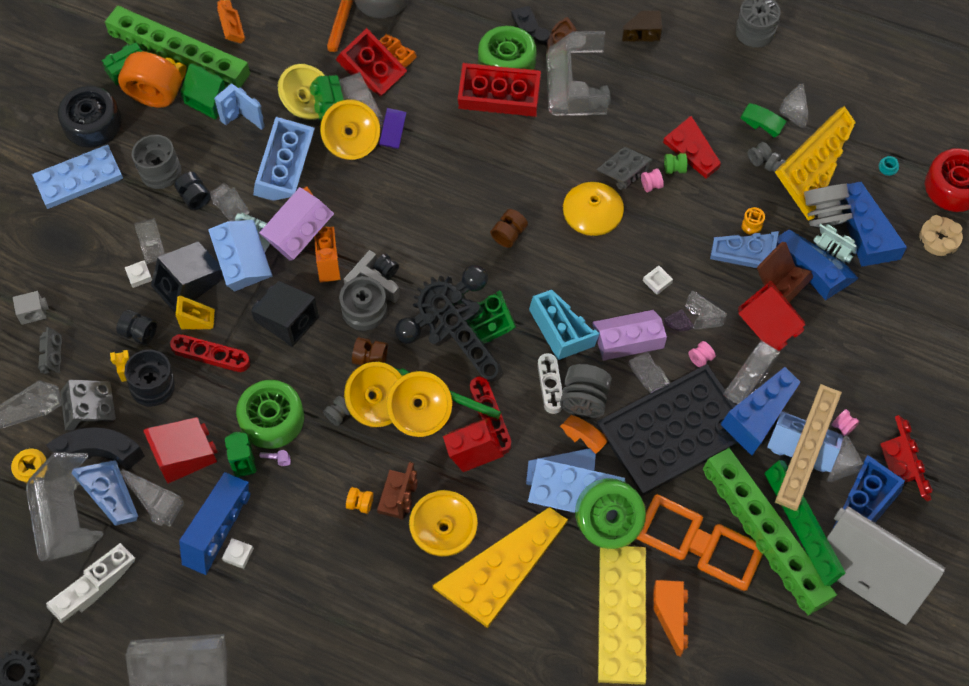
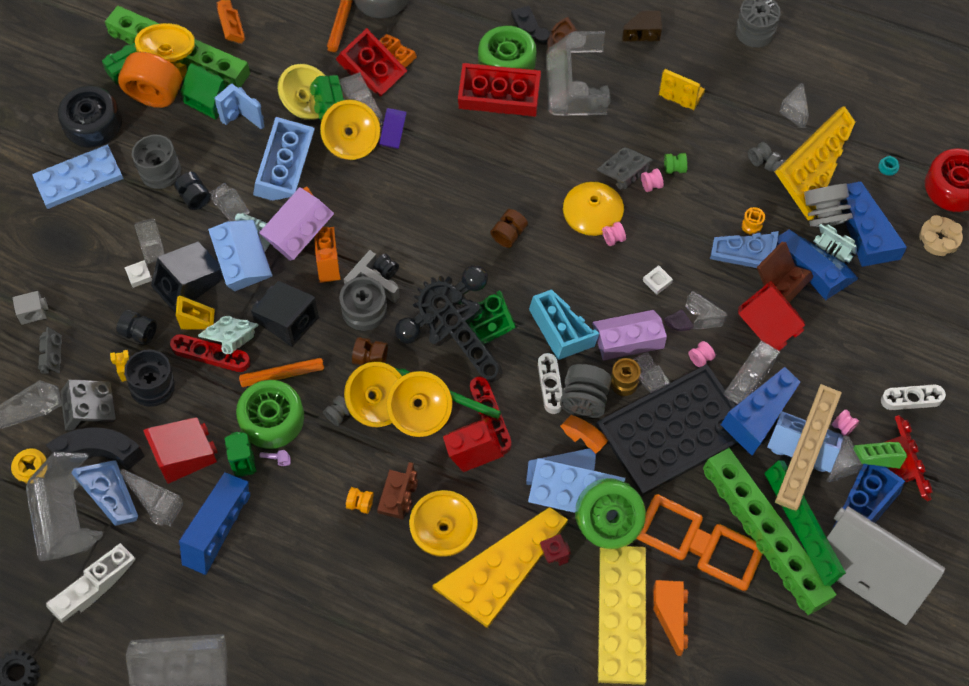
white plate [222,538,253,569] -> none
red wing [663,116,721,179] -> none
green slope [740,103,786,138] -> none
none -> yellow dish [135,24,195,63]
none -> light aqua hinge [198,316,258,354]
none -> orange axle [239,358,324,387]
none -> dark red bracket [540,534,571,566]
none -> bright pink wheel [602,222,626,246]
none -> pearl gold wheel [610,358,640,396]
none -> yellow bracket [659,69,705,110]
none -> bright green slope [853,442,907,468]
none -> white beam [881,385,946,410]

